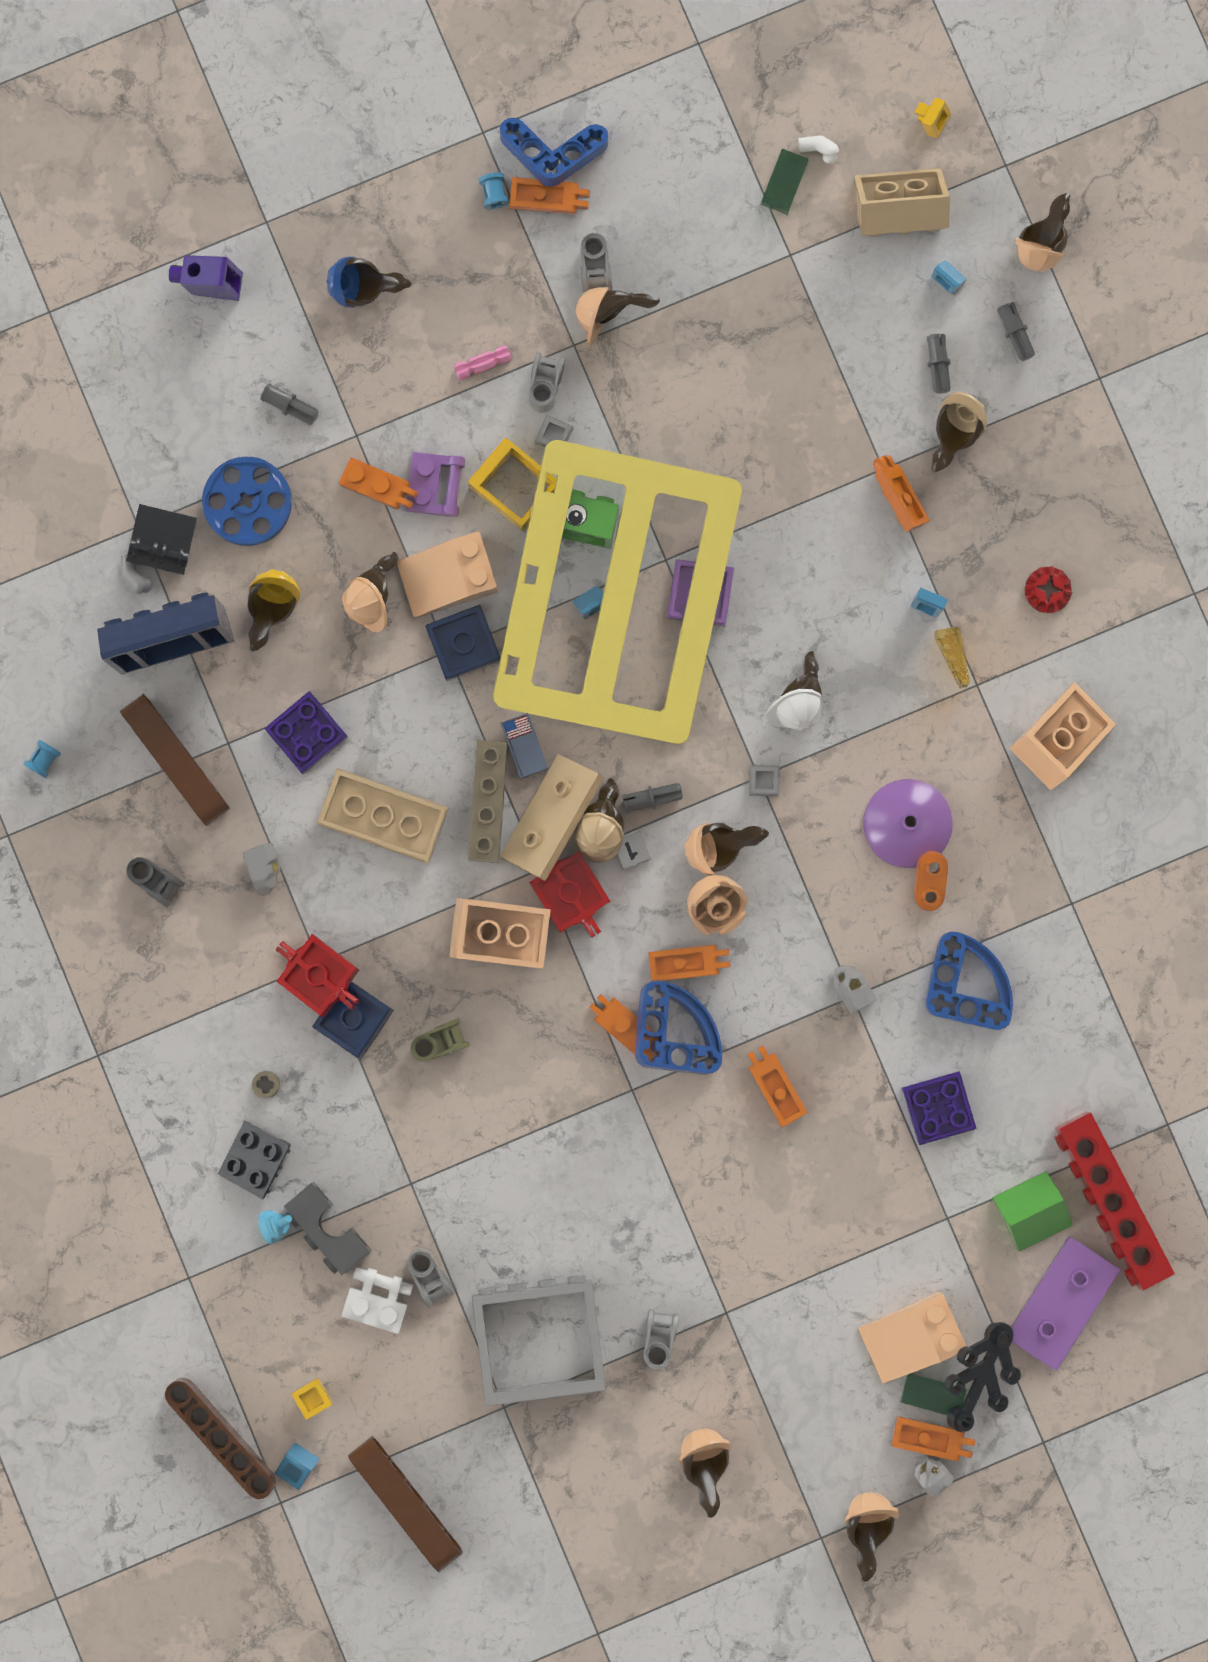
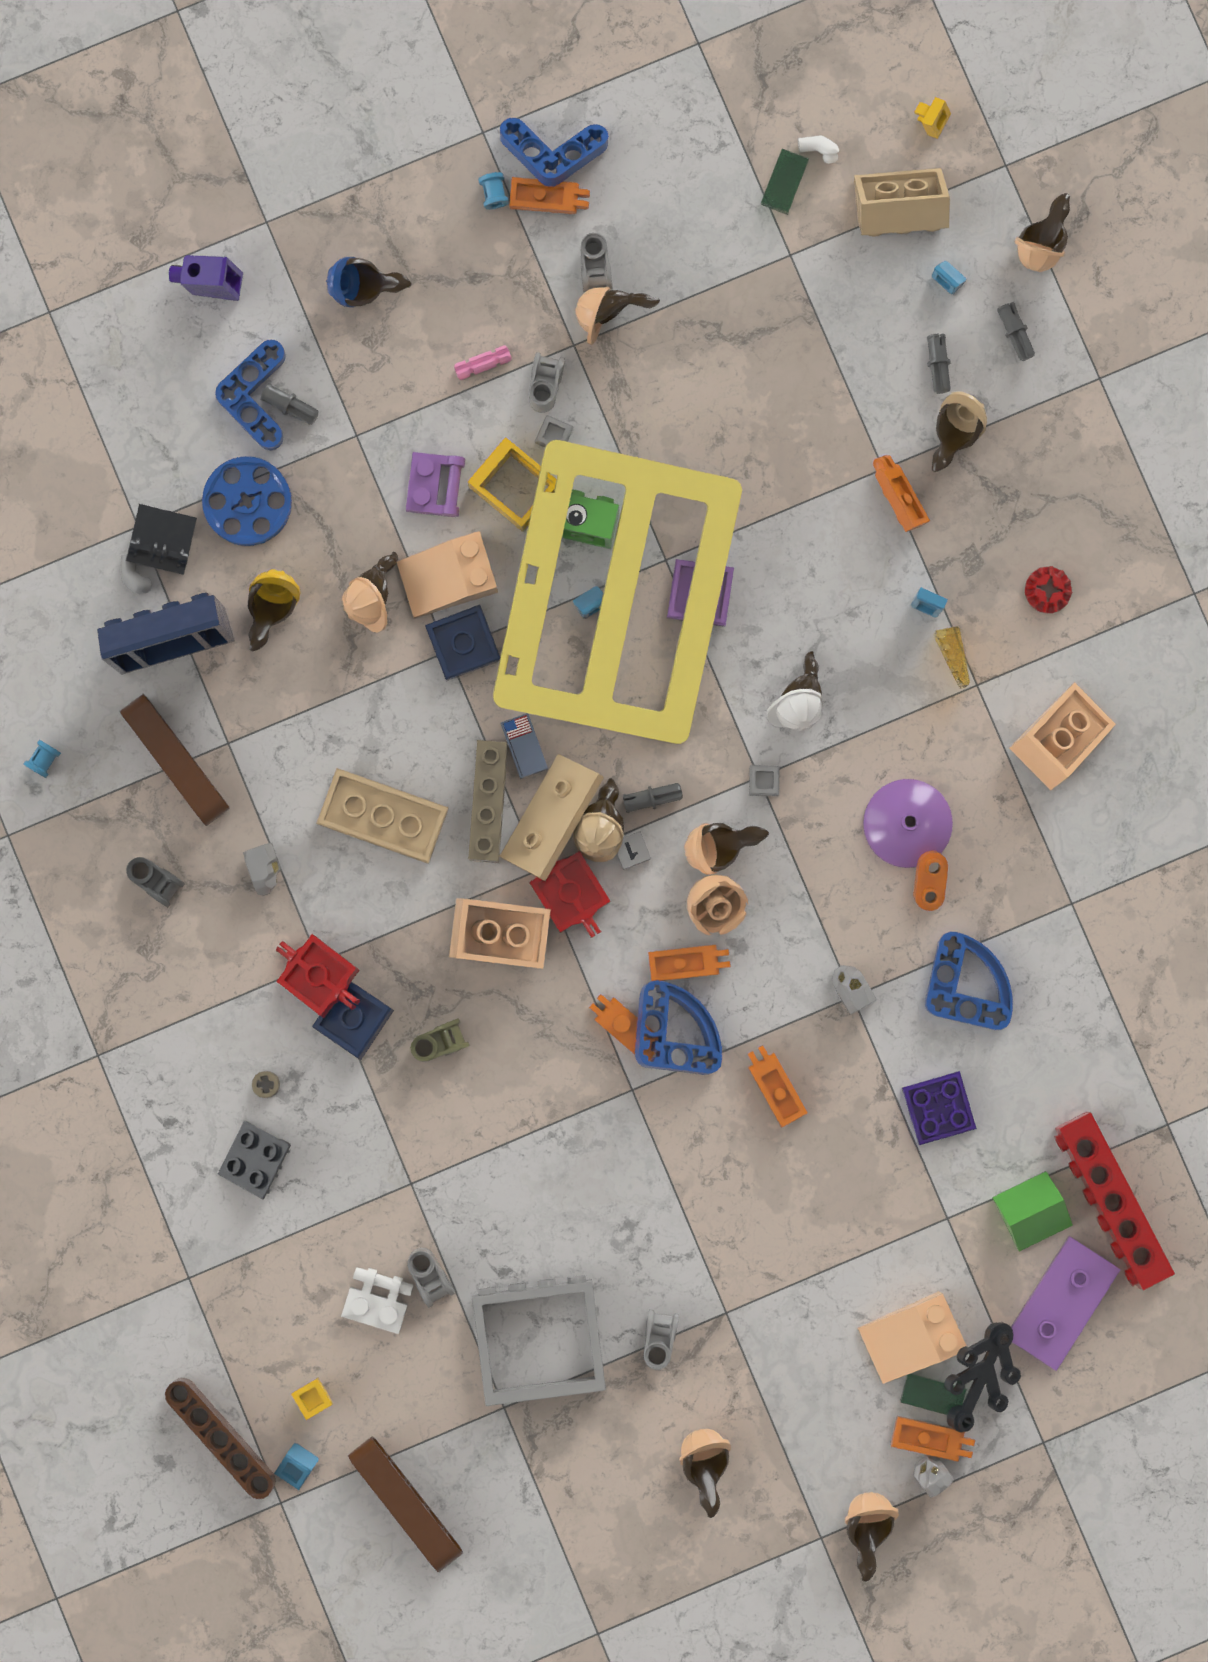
medium azure piece [258,1210,292,1244] -> none
dark purple tile [264,691,348,774] -> none
dark grey arch [284,1182,371,1275] -> none
orange hinge [338,457,418,510] -> none
none -> blue beam [215,339,286,450]

